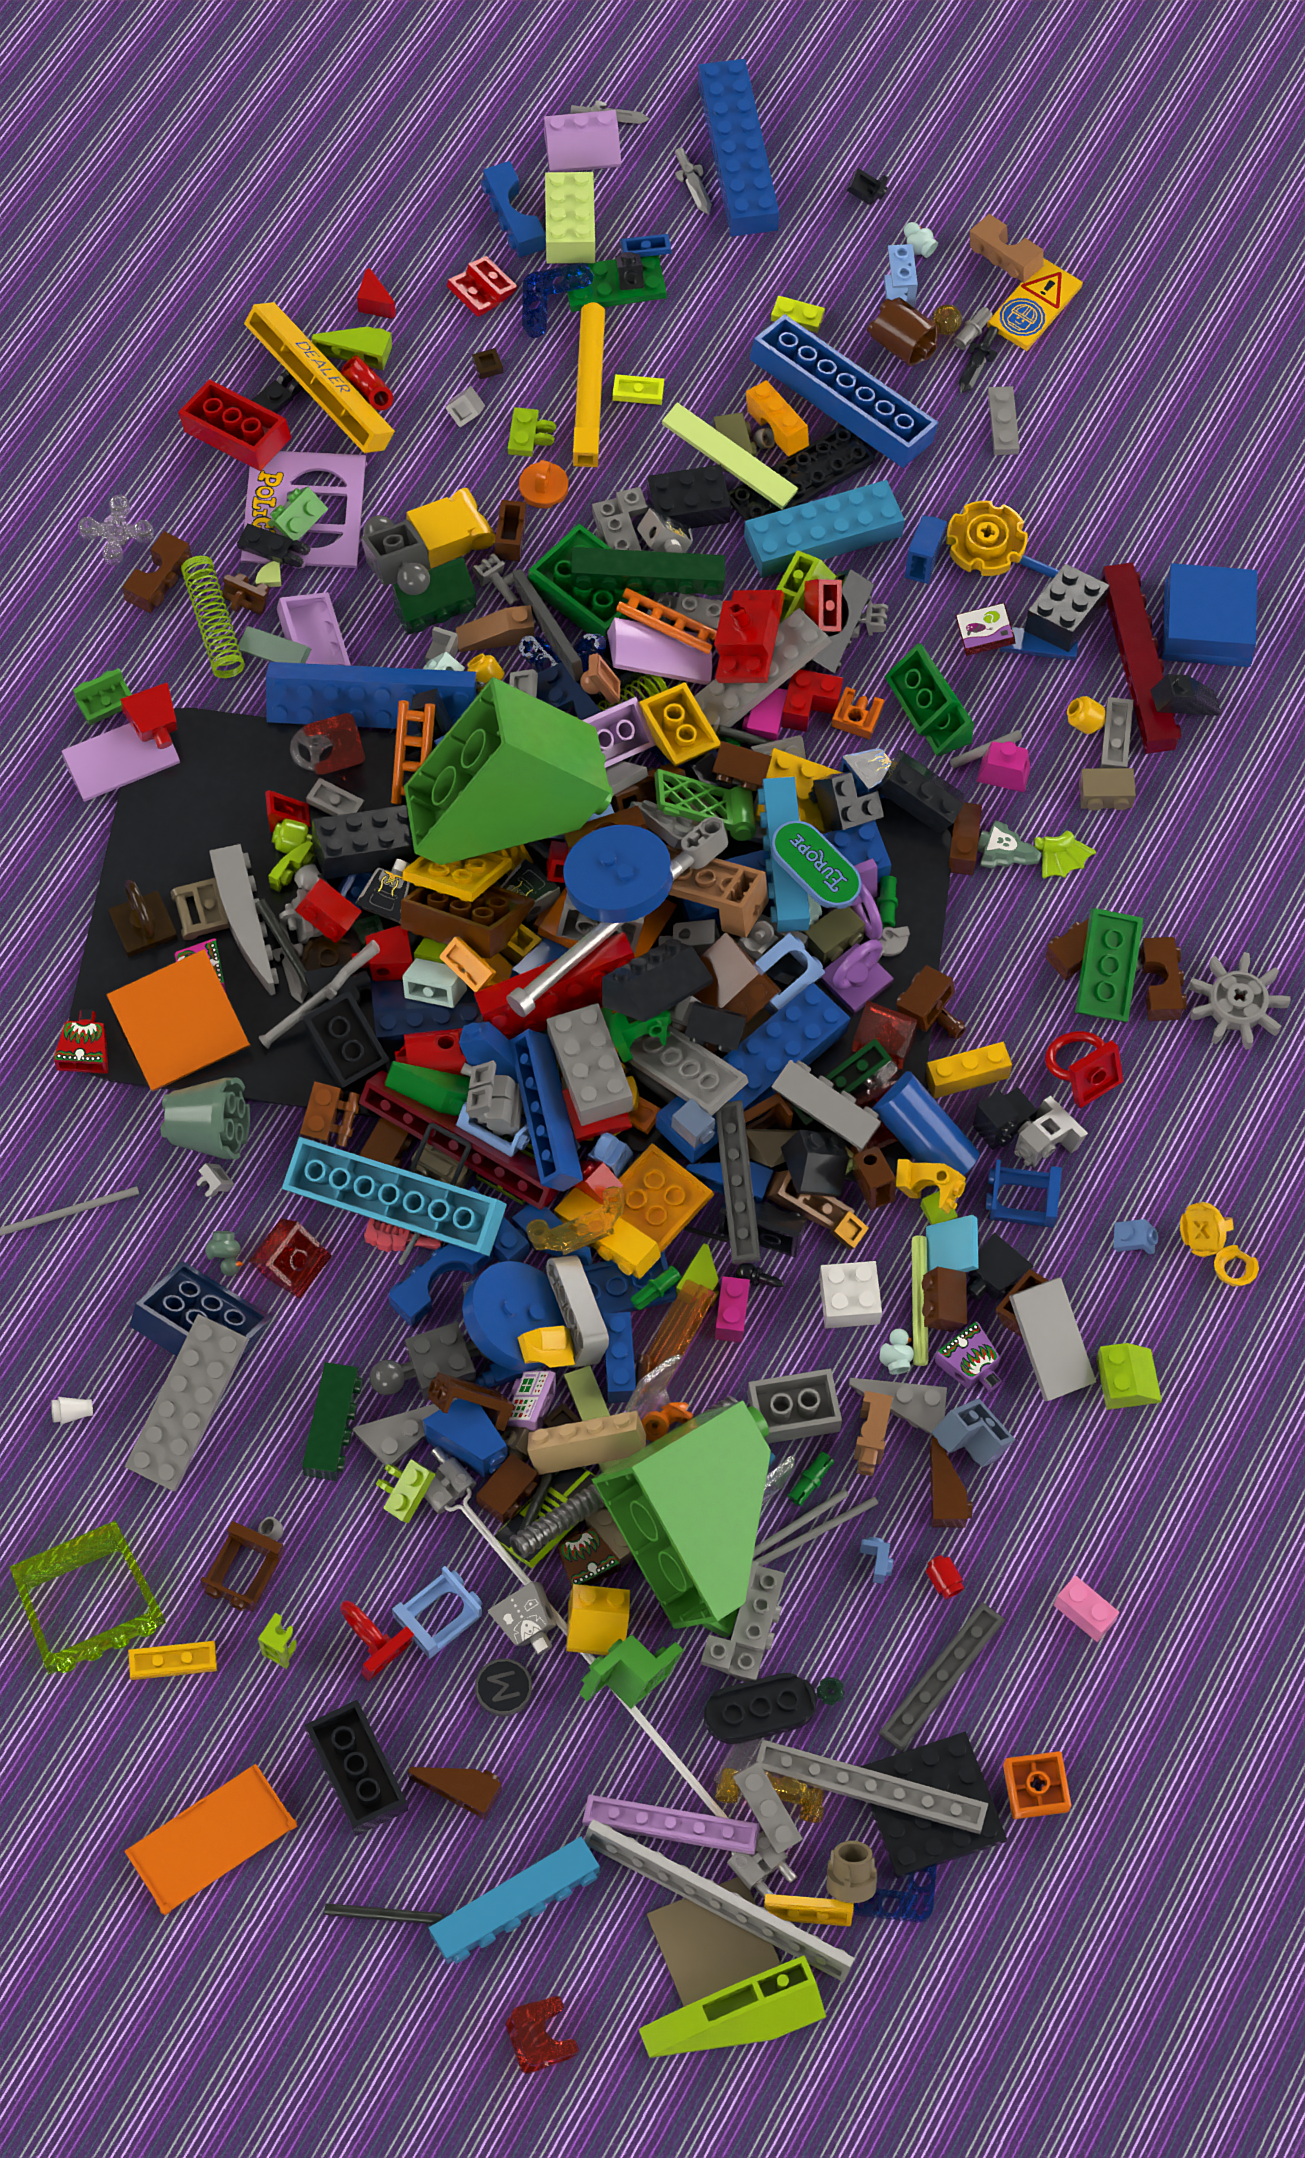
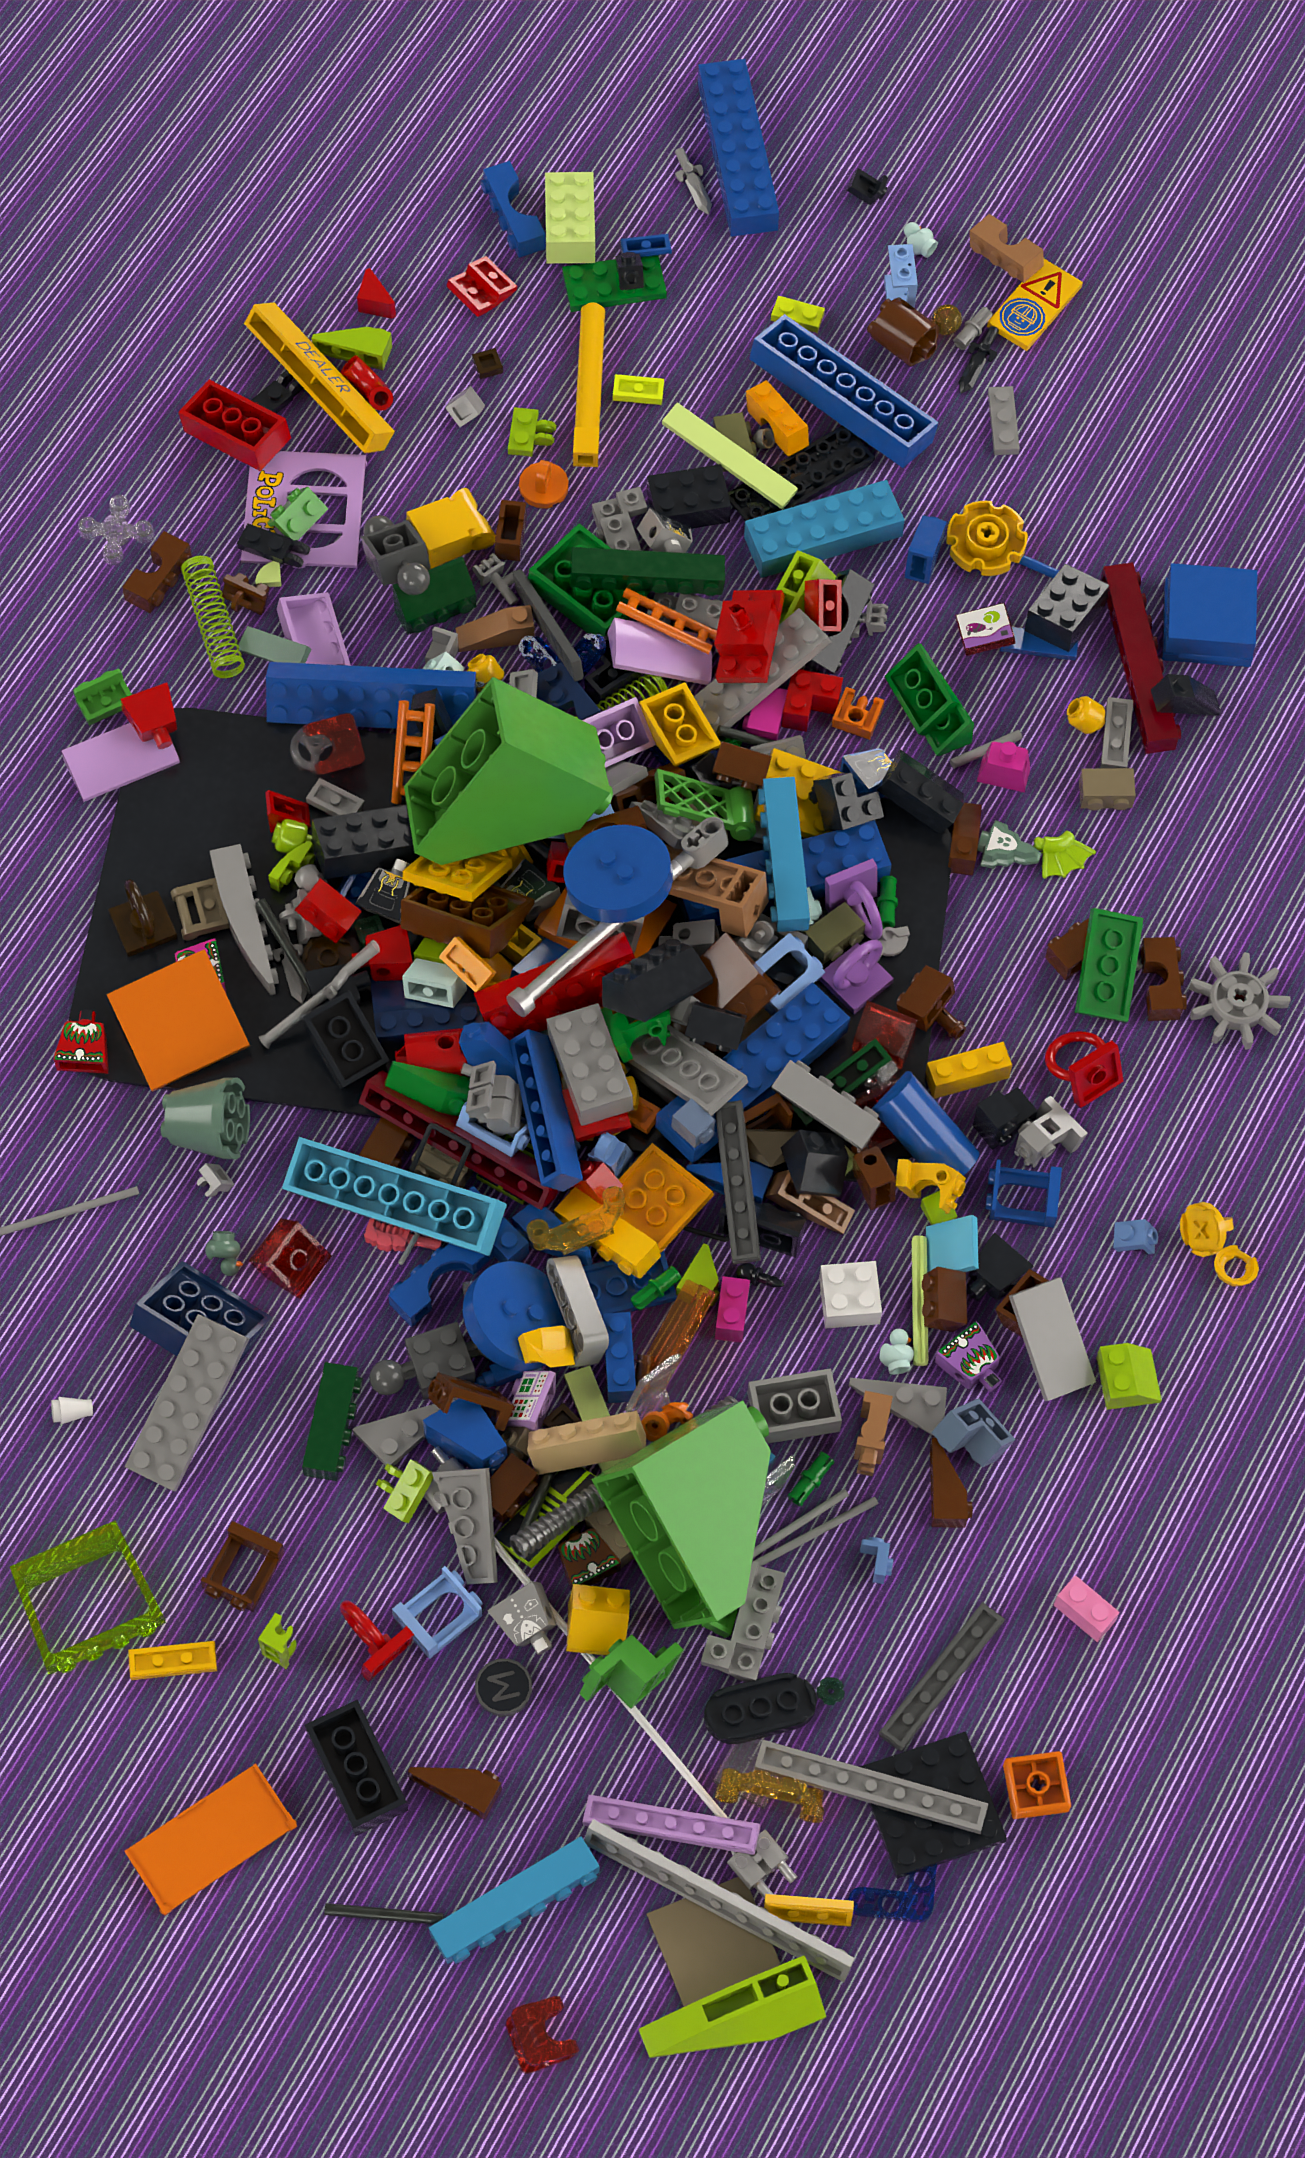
light grey hinge [258,1516,284,1540] -> none
dark orange brick [300,1081,360,1147] -> none
clear blue beam [522,263,594,338] -> none
lavender slope [544,110,621,172] -> none
light grey sword [570,100,650,124] -> none
nougat tile [580,653,620,704] -> none
light grey plate [732,1761,803,1854] -> none
green tile [771,821,862,909] -> none
dark tan piece [826,1841,877,1903] -> none
tile [830,1210,869,1250] -> none
red brick [925,1555,965,1600] -> none
none -> light grey wing [432,1468,498,1584]

